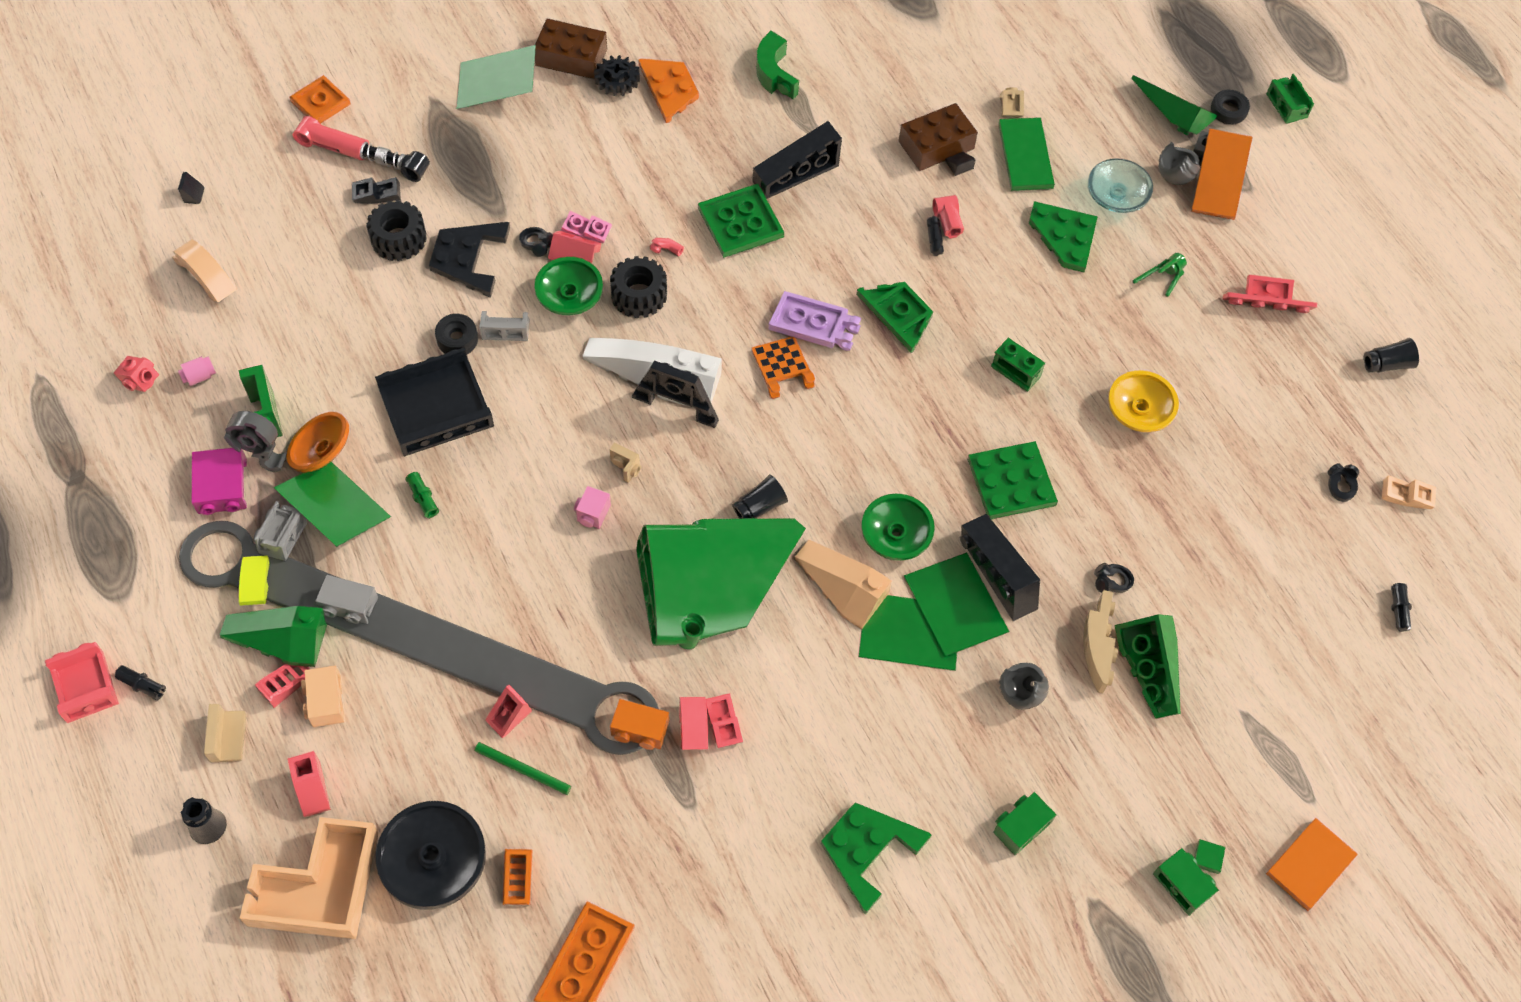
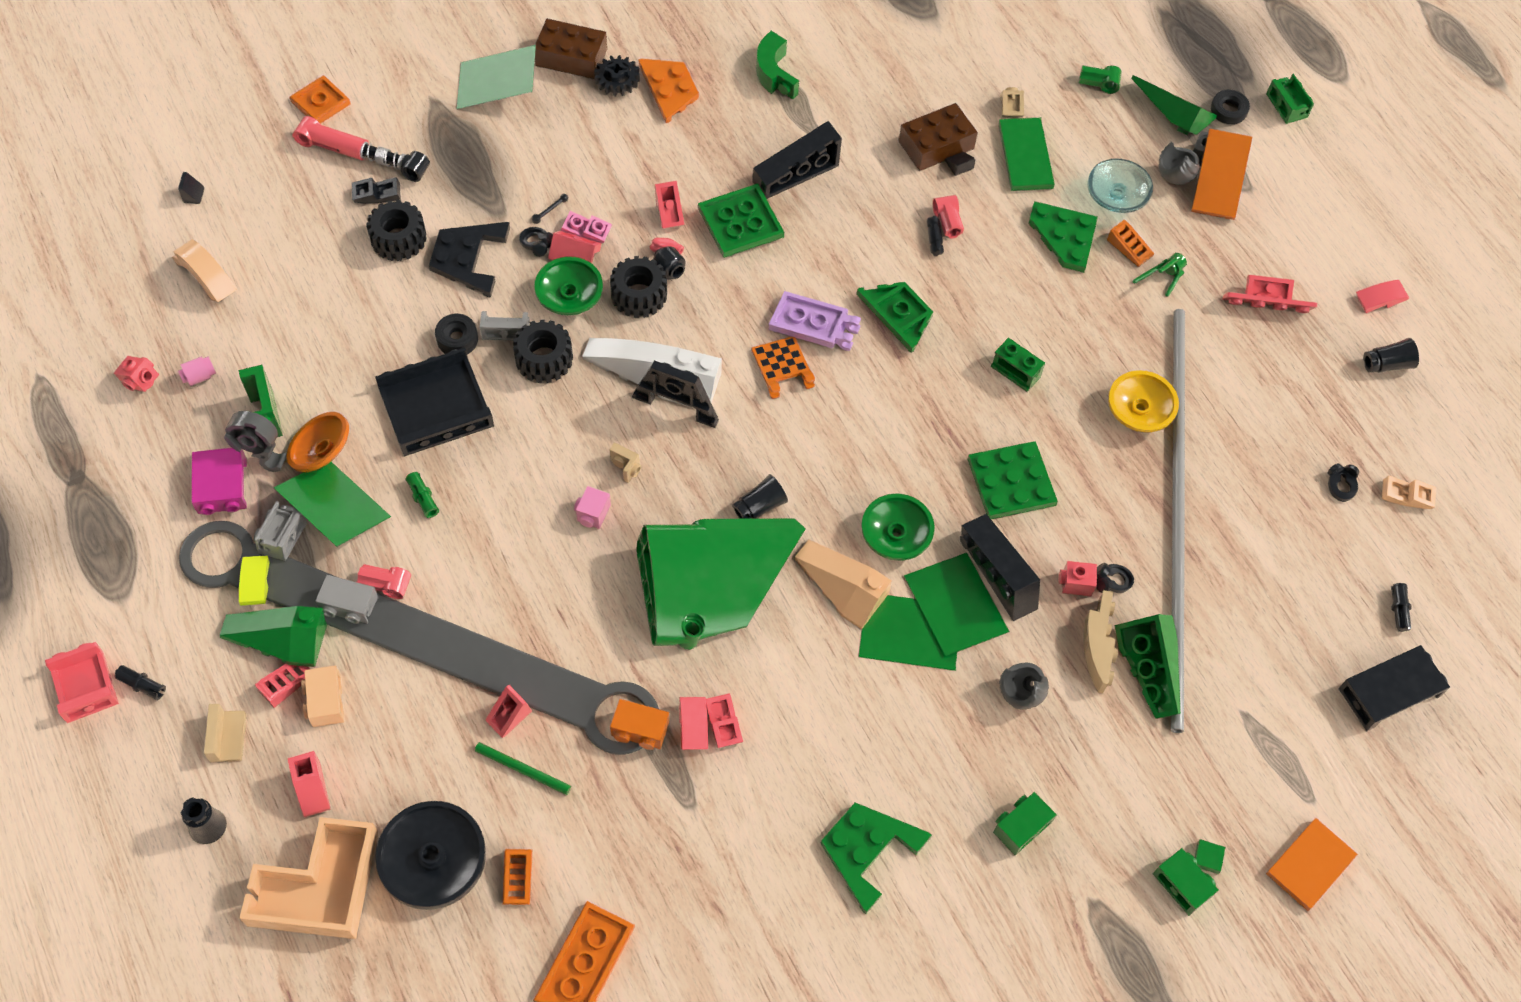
none -> coral piece [357,564,411,599]
none -> black tyre [513,320,573,383]
none -> black hinge [532,194,569,224]
none -> black head [653,246,686,280]
none -> coral slope [655,181,684,229]
none -> coral brick [1058,561,1097,596]
none -> green piece [1078,65,1122,94]
none -> orange slope [1107,220,1154,267]
none -> light grey piece [1171,309,1185,733]
none -> black panel [1338,645,1450,732]
none -> coral slope [1356,280,1409,313]

